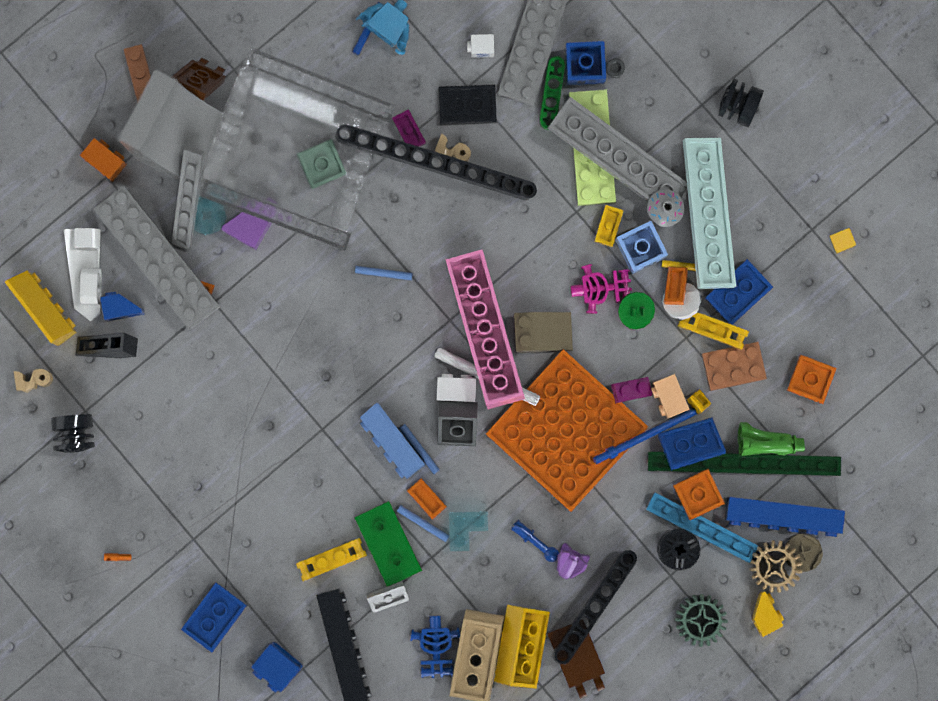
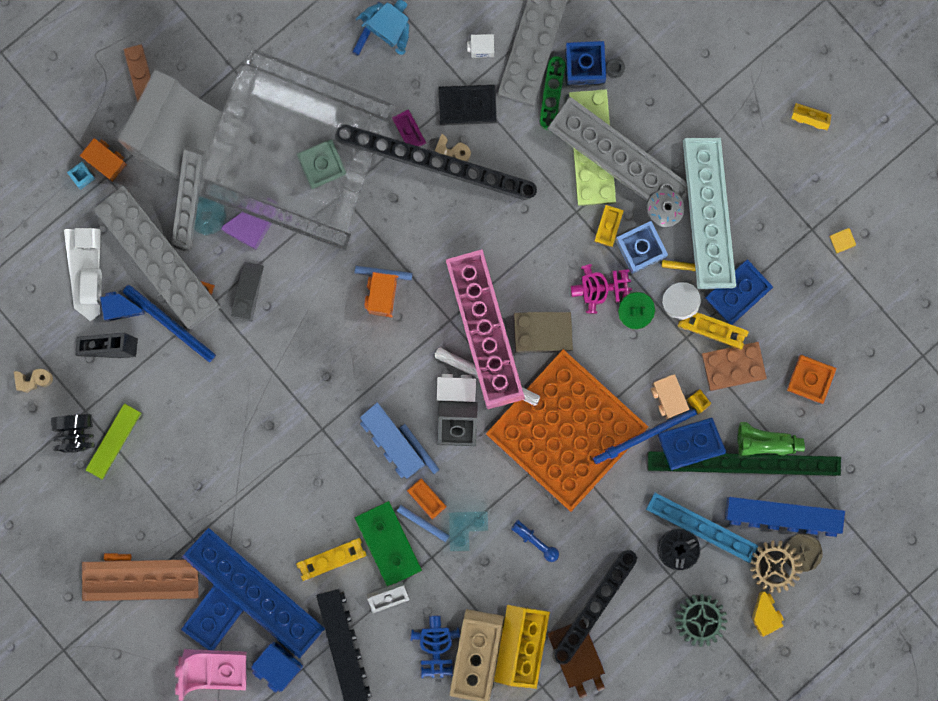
yellow slope [5,270,77,346] -> none
reddish brown tile [172,58,226,101] -> none
medium lavender brick [557,543,590,579] -> none
magenta plate [611,377,652,404] -> none
orange tile [664,267,688,305] -> none
orange plate [673,469,725,520] -> none
black wheel [718,78,764,127] -> none
none -> medium azure slope [67,161,95,190]
none -> nougat plate [82,560,199,601]
none -> lime tile [86,403,142,480]
none -> blue axle [123,285,216,362]
none -> bright pink bracket [175,649,247,701]
none -> blue plate [182,528,325,659]
none -> dark grey slope [231,262,264,322]
none -> orange brick [364,272,399,318]
none -> yellow plate [791,103,832,131]

